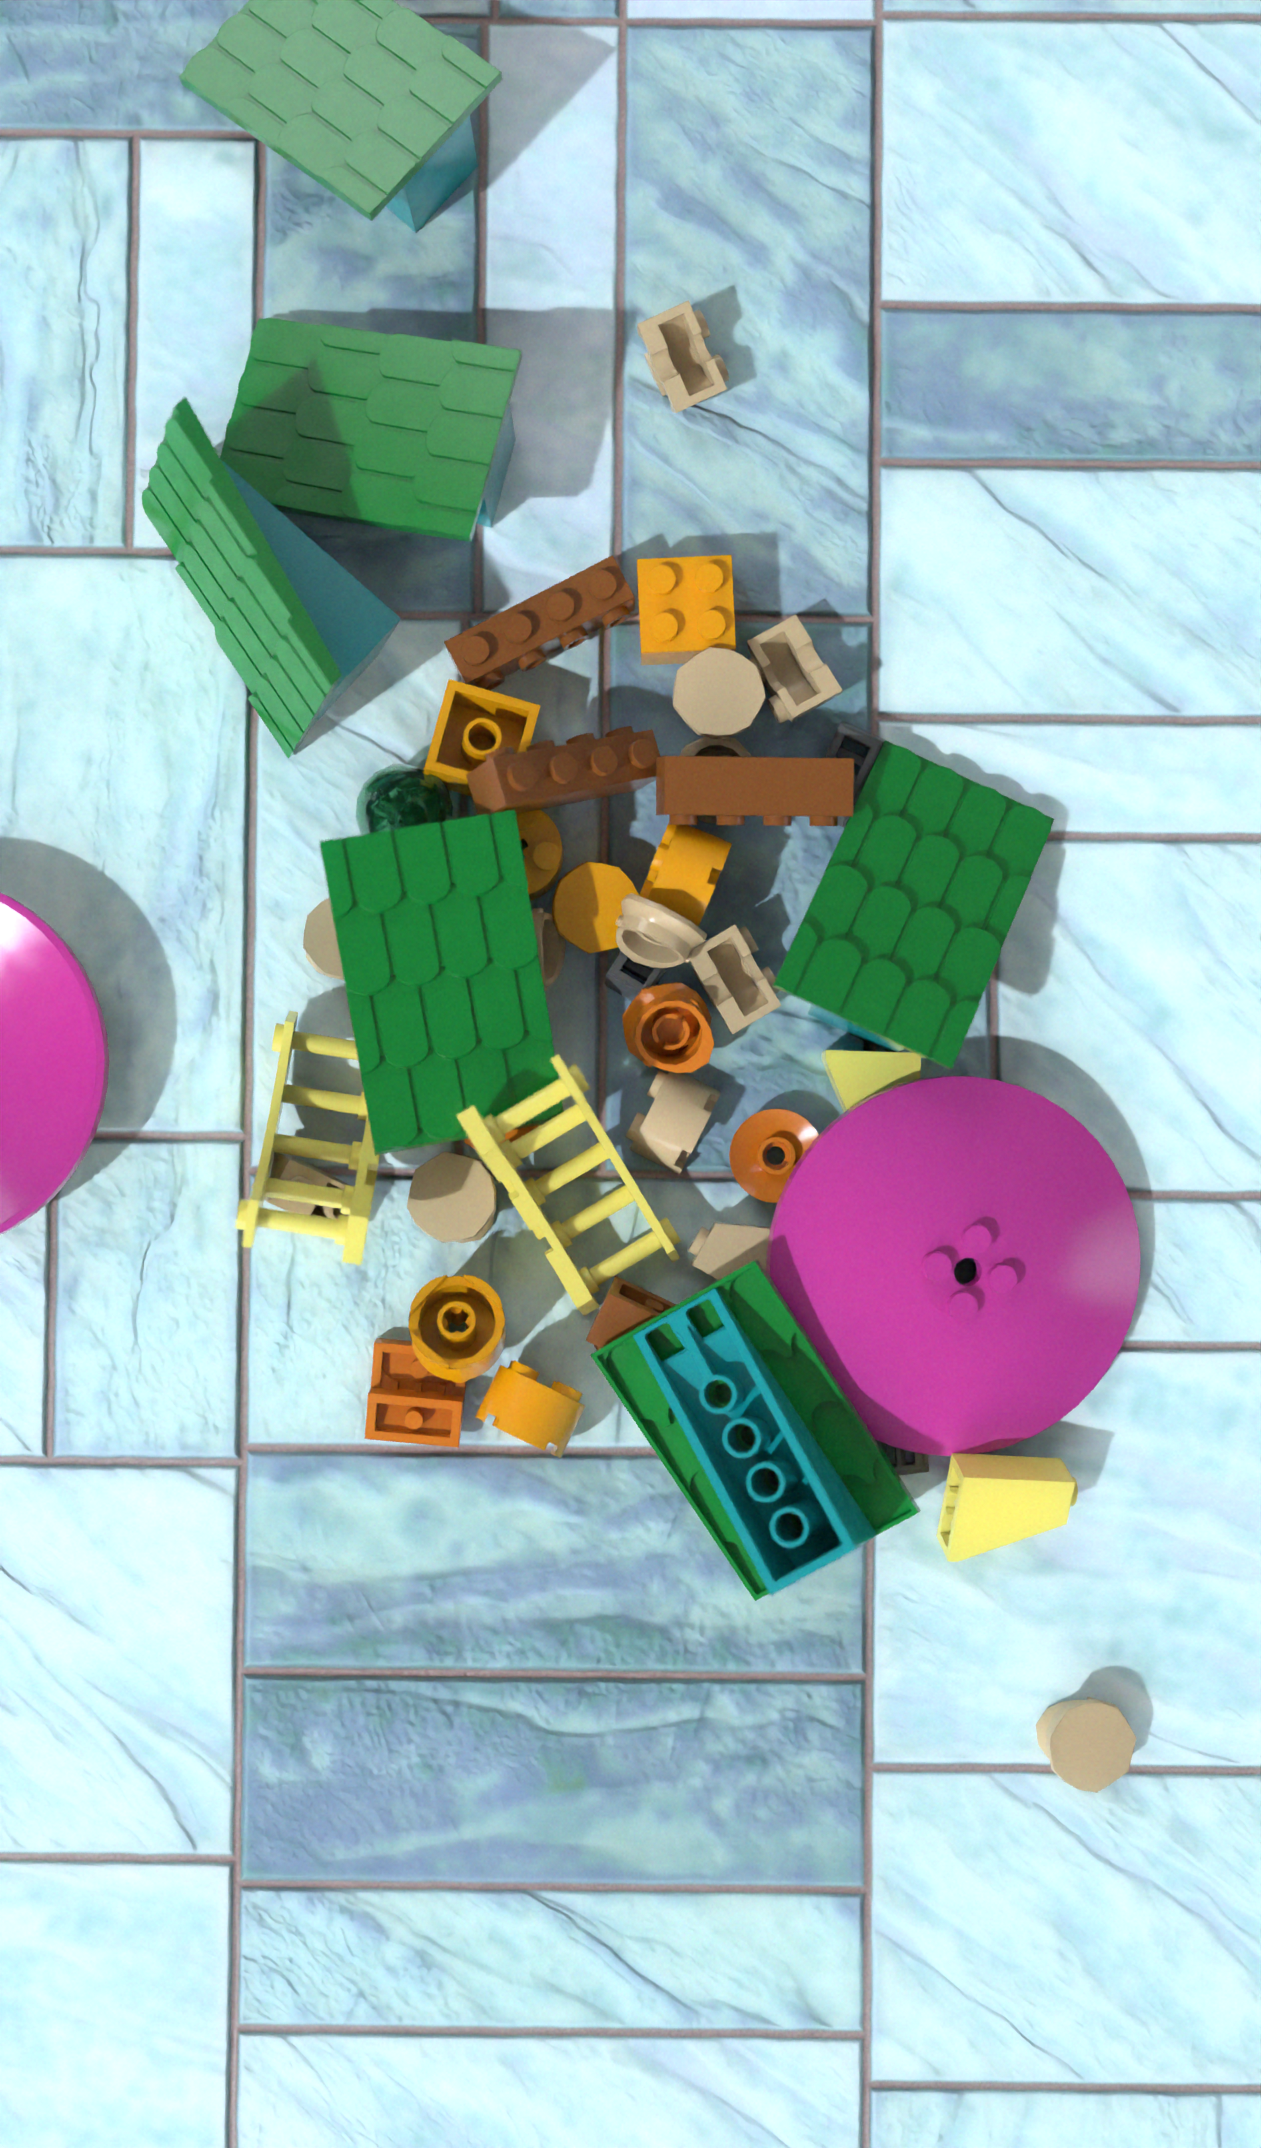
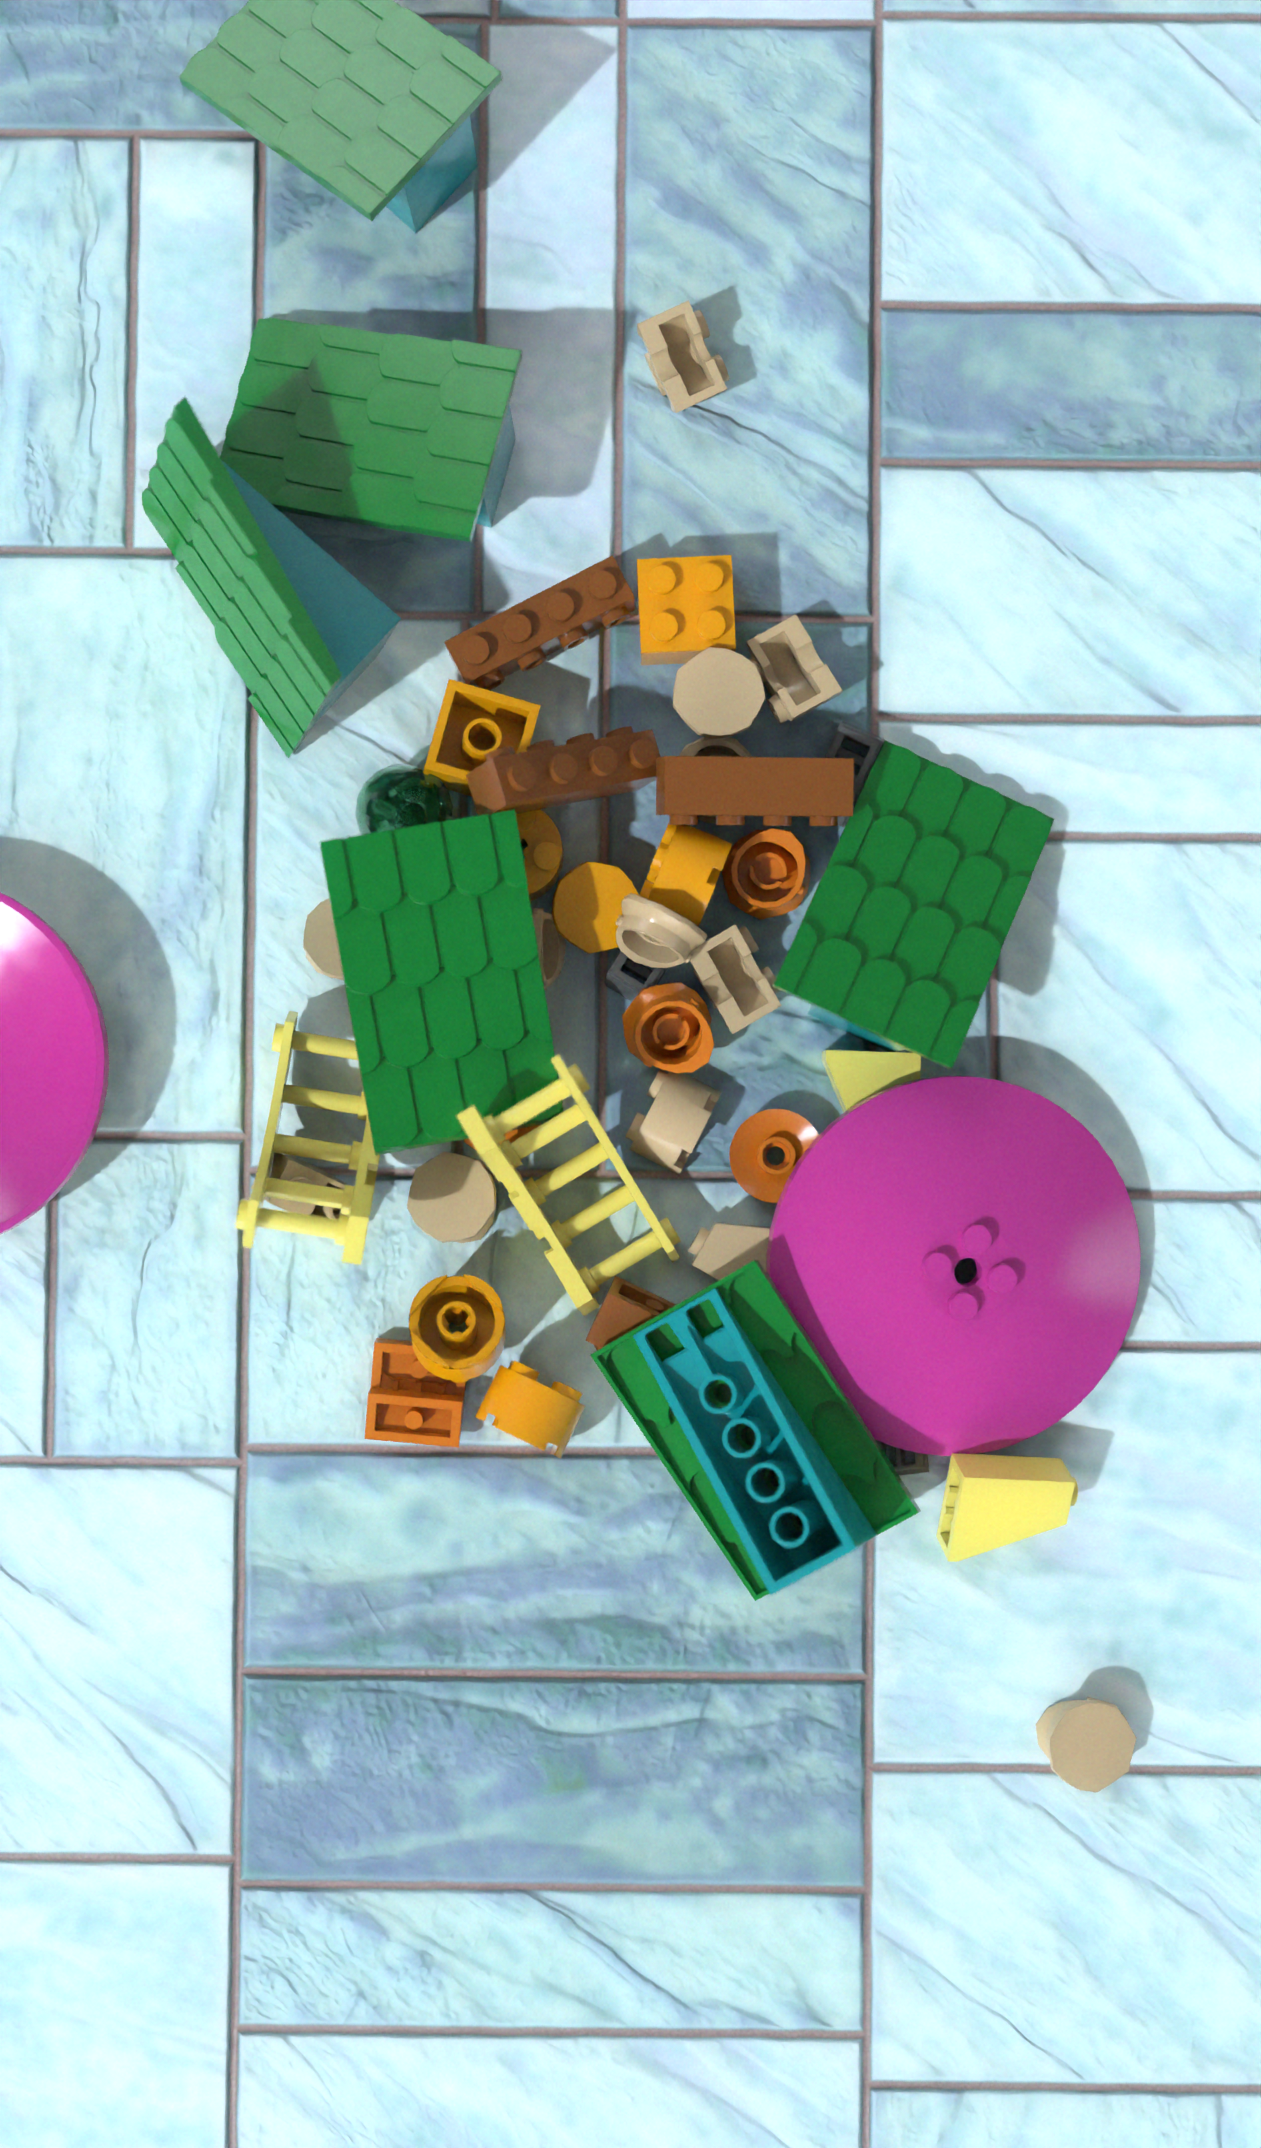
none -> orange hat [722,828,811,920]

